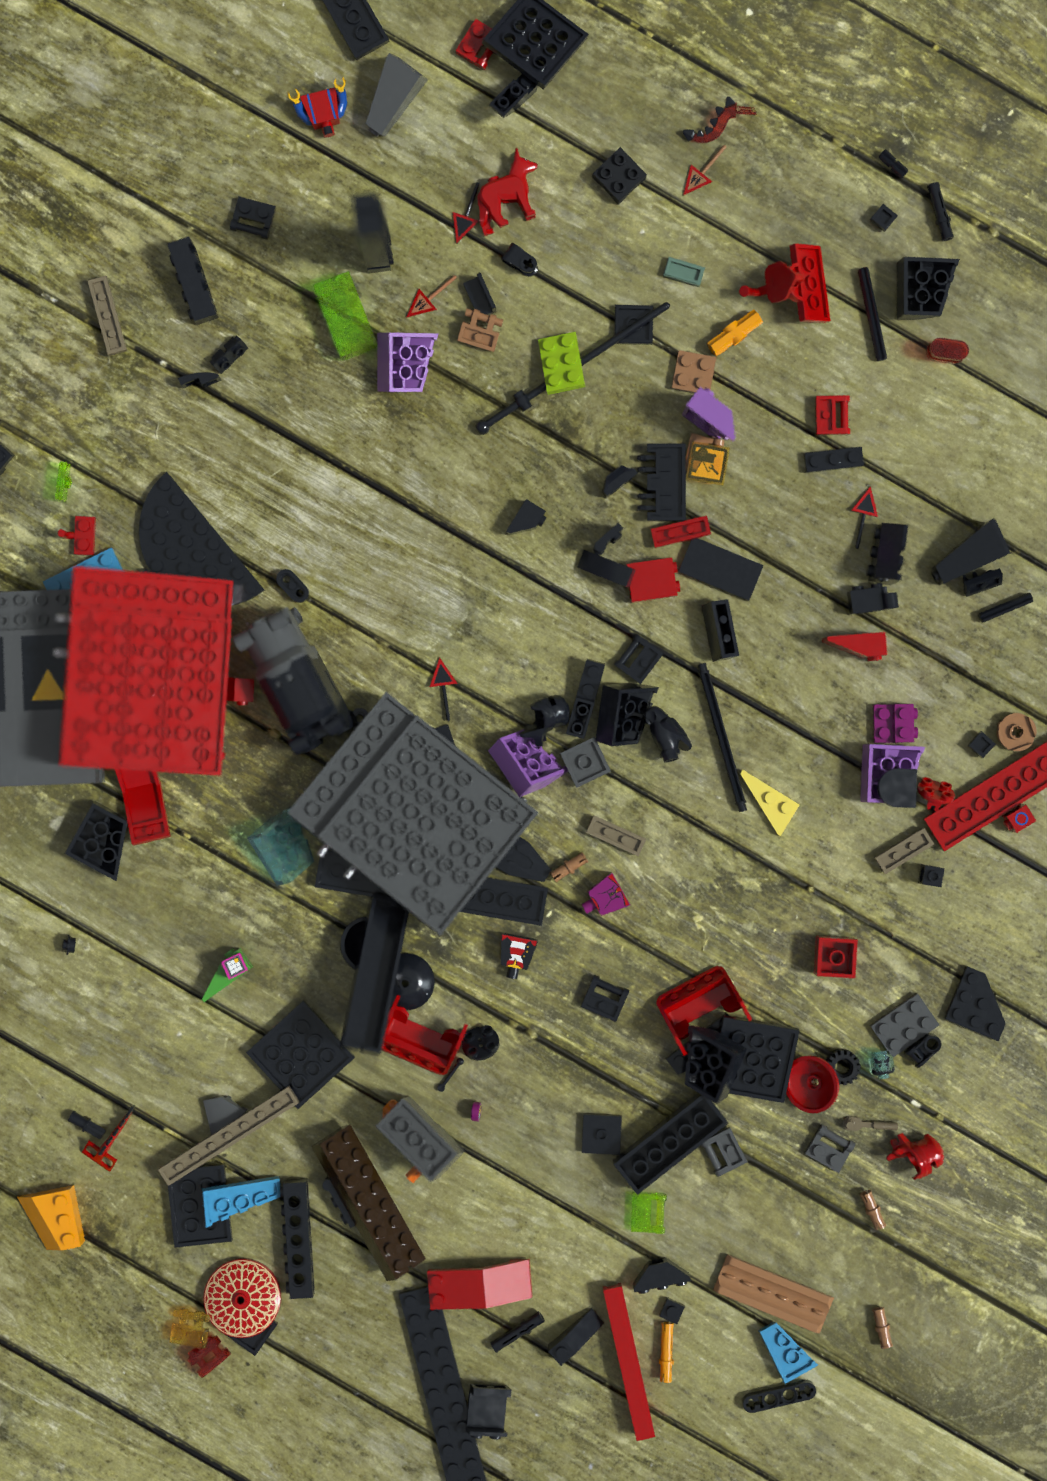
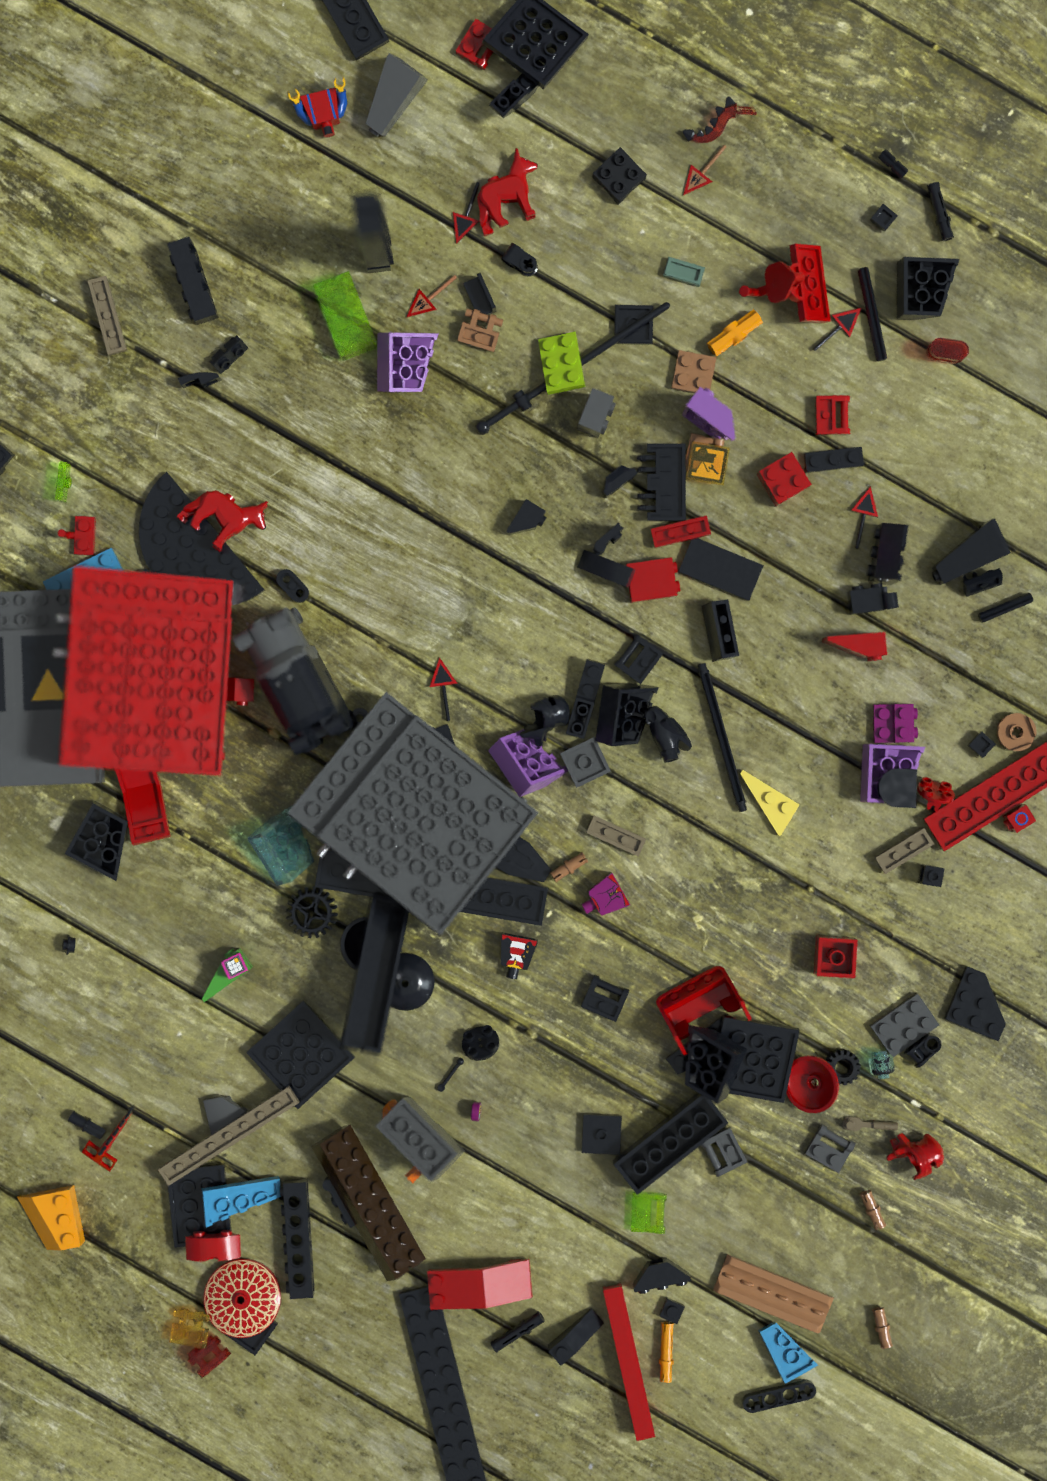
black plate [230,196,276,240] -> none
red windscreen [382,995,468,1075] -> none
black panel [465,1384,511,1440] -> none
none -> red animal [177,490,268,553]
none -> red brick [185,1230,241,1262]
none -> black gear [286,886,338,938]
none -> dark grey brick [577,388,616,438]
none -> red brick [756,452,812,507]
none -> piece [813,308,861,351]

